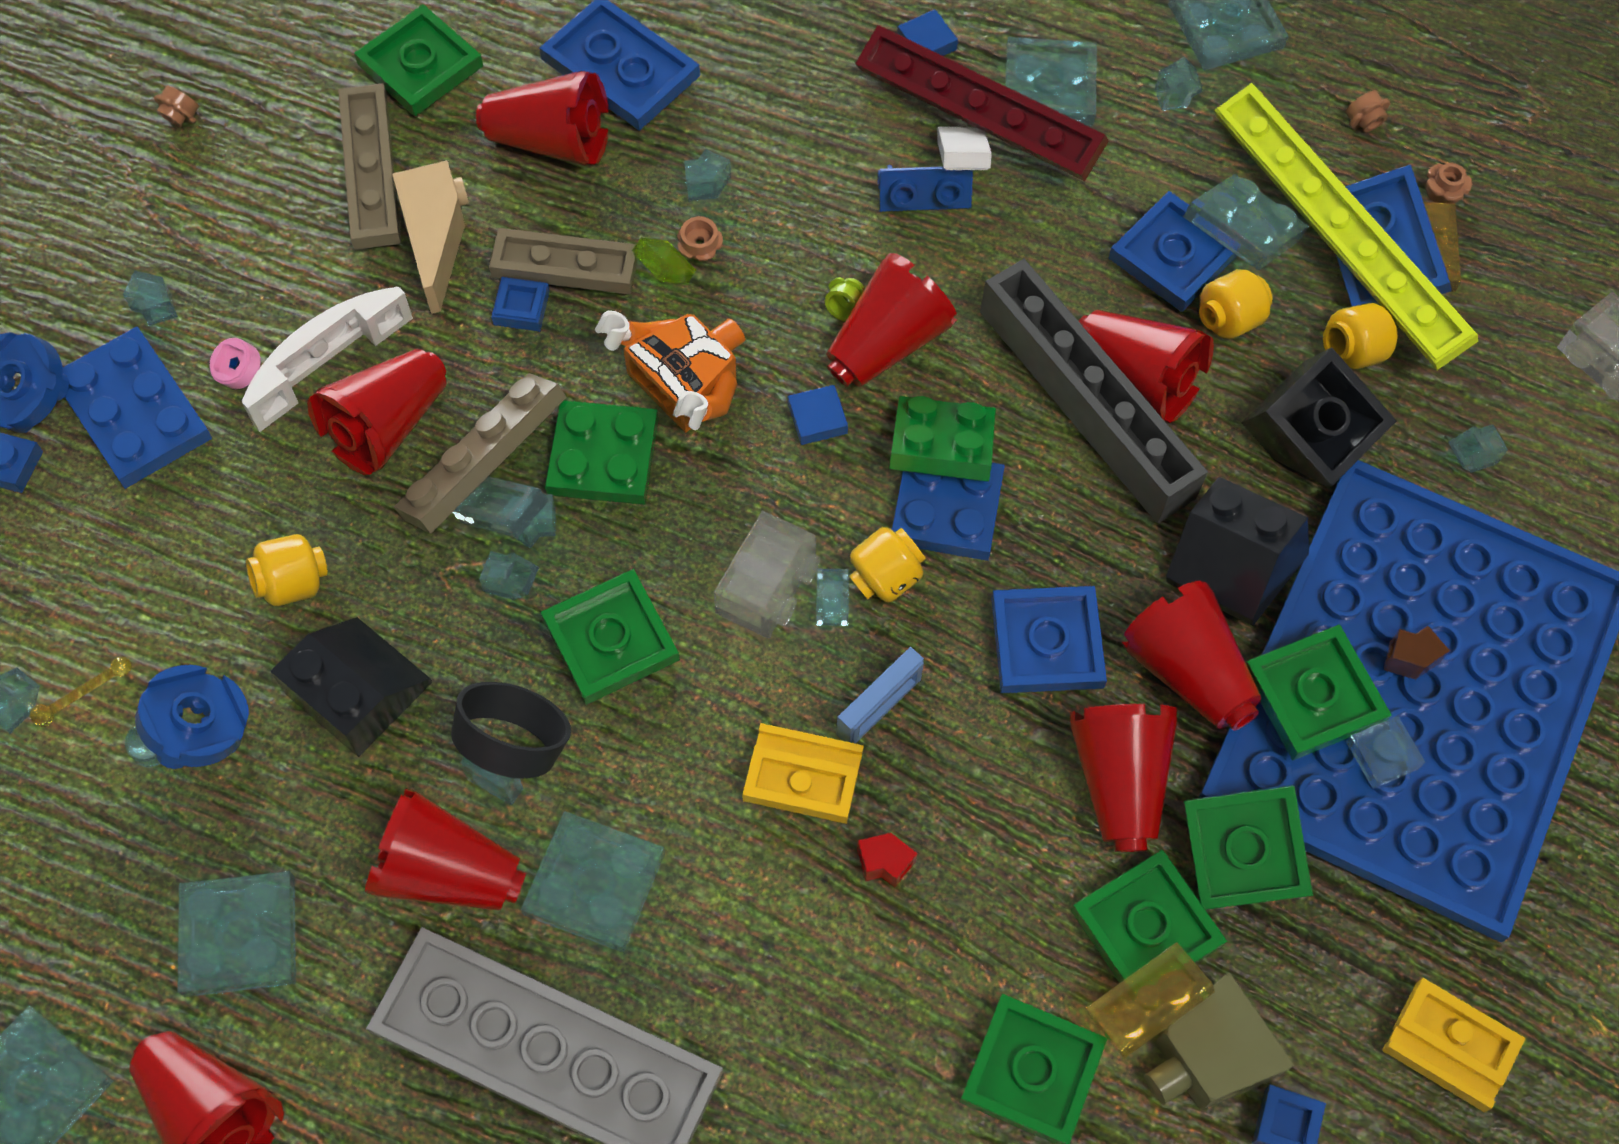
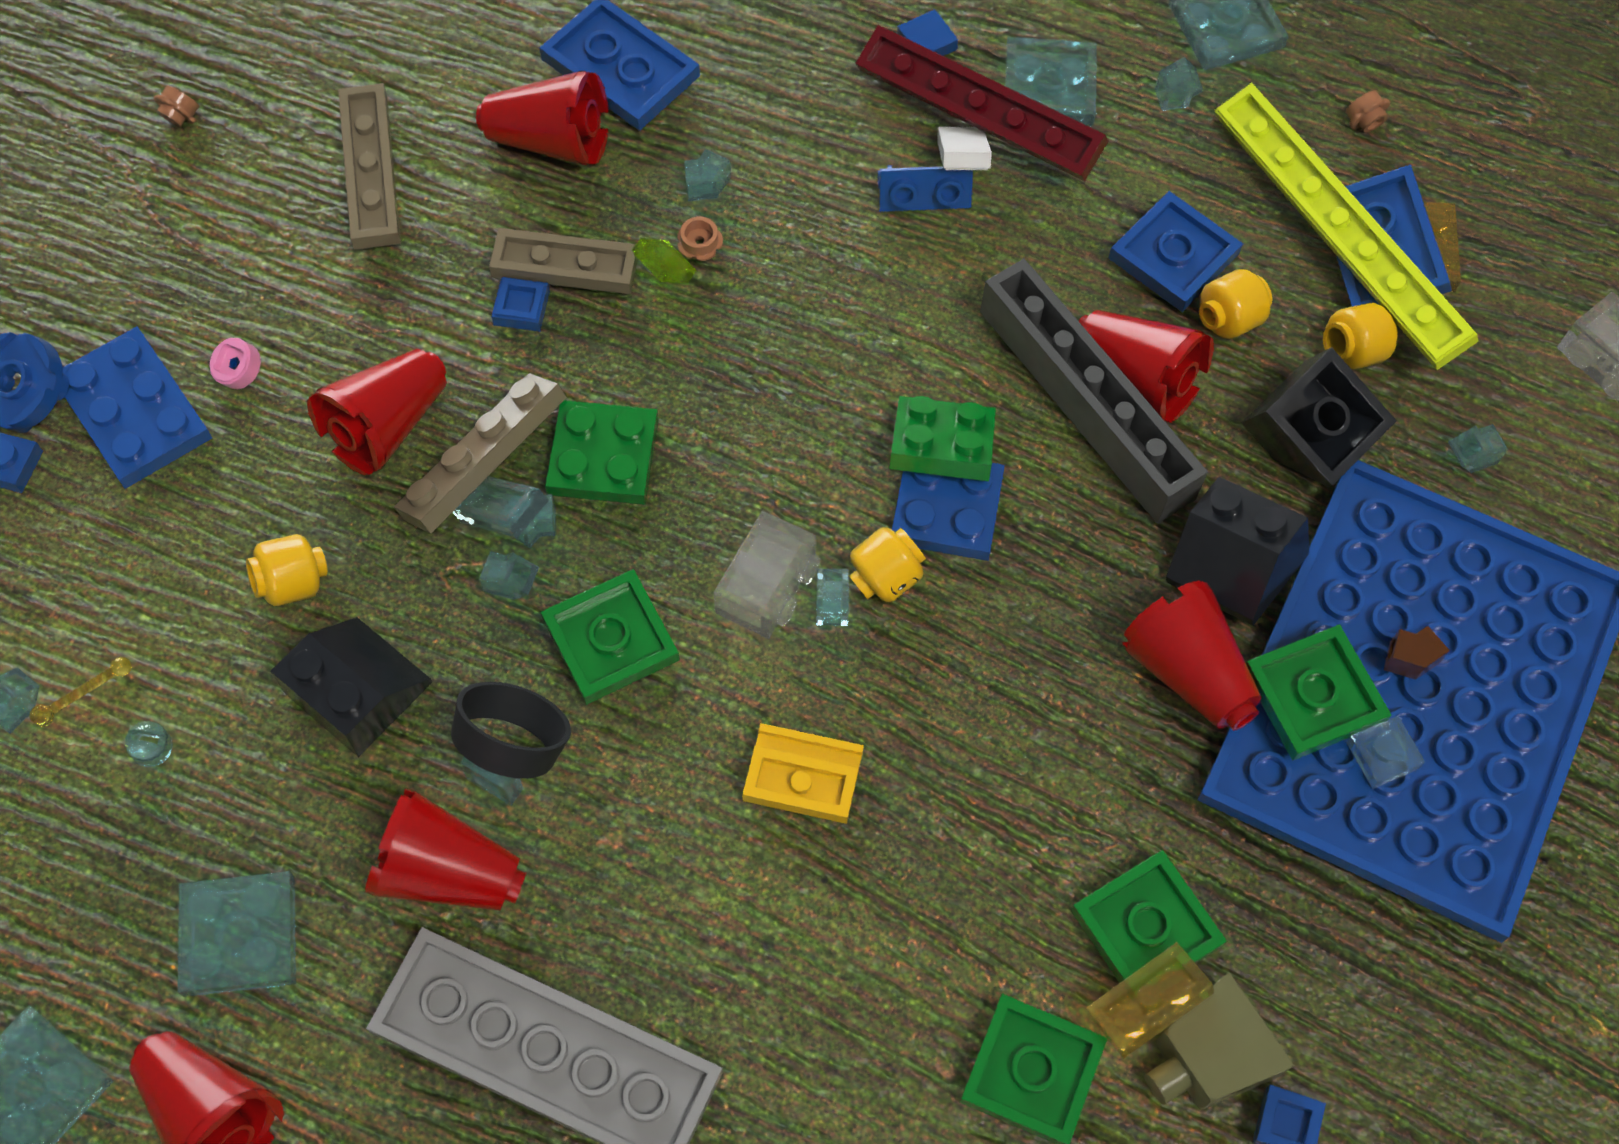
clear light blue piece [123,270,178,326] -> none
blue plate [135,665,249,769] -> none
white slope [242,287,413,432] -> none
green plate [354,4,483,116] -> none
tan slope [392,160,469,314] -> none
clear light blue plate [521,811,665,953] -> none
torso [595,311,745,433] -> none
blue tile [788,385,848,445] -> none
lime plate [825,277,865,322] -> none
red cone [826,253,958,387] -> none
medium blue tile [836,646,924,744] -> none
red piece [857,833,918,888] -> none
blue plate [991,586,1107,693] -> none
red cone [1070,704,1178,852] -> none
clear light blue plate [1183,174,1309,271] -> none
green plate [1184,785,1313,910] -> none
yellow plate [1382,978,1526,1113] -> none
nougat plate [1426,162,1472,206] -> none

